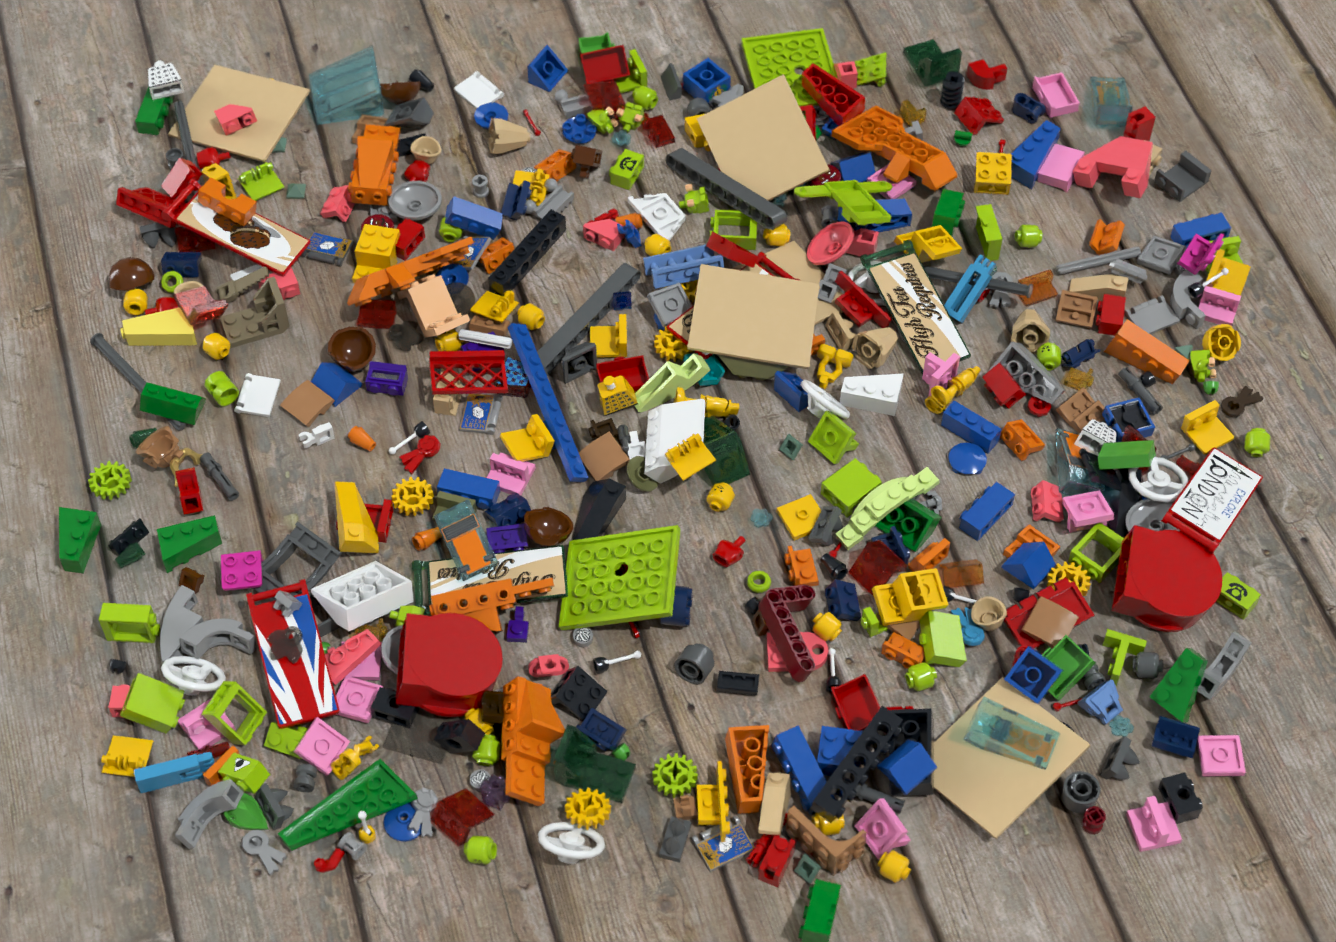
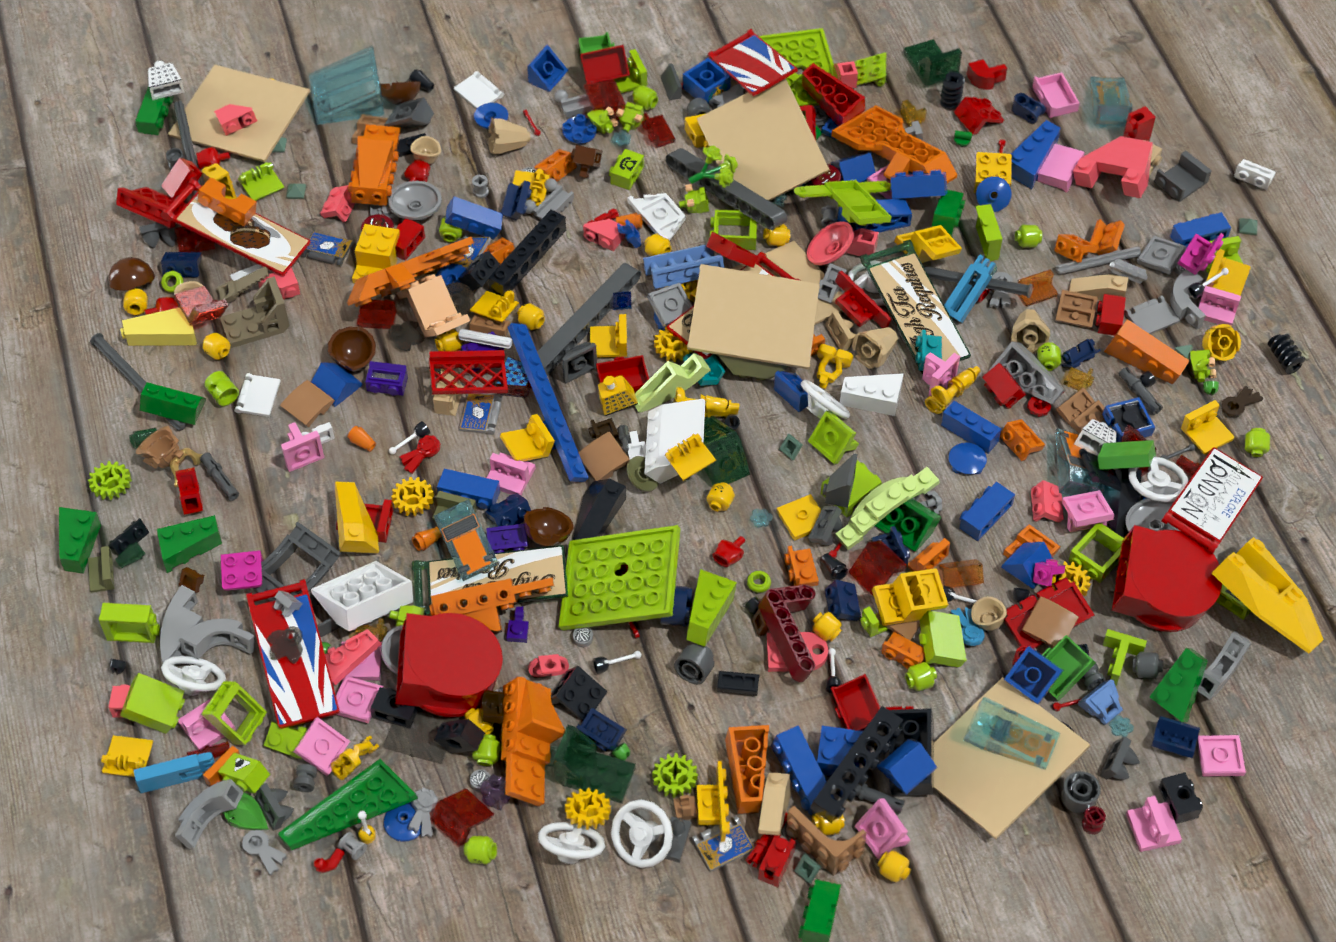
none -> olive panel [88,546,115,593]
none -> bright pink bracket [281,422,324,472]
none -> black brick [458,251,500,292]
none -> white piece [611,799,673,868]
none -> lime wedge [686,569,737,647]
none -> lime plant [689,145,738,188]
none -> flag [707,29,798,96]
none -> dark grey slope [822,454,858,508]
none -> blue brick [891,169,947,199]
none -> teal bracket [915,330,942,371]
none -> blue dish [976,176,1012,212]
none -> dark pink bracket [1033,559,1065,586]
none -> orange bracket [1054,234,1098,263]
none -> yellow wedge [1212,537,1324,654]
none -> white bracket [1234,159,1276,190]
none -> sand green slope [1239,218,1258,235]
none -> black piece [1267,334,1305,374]

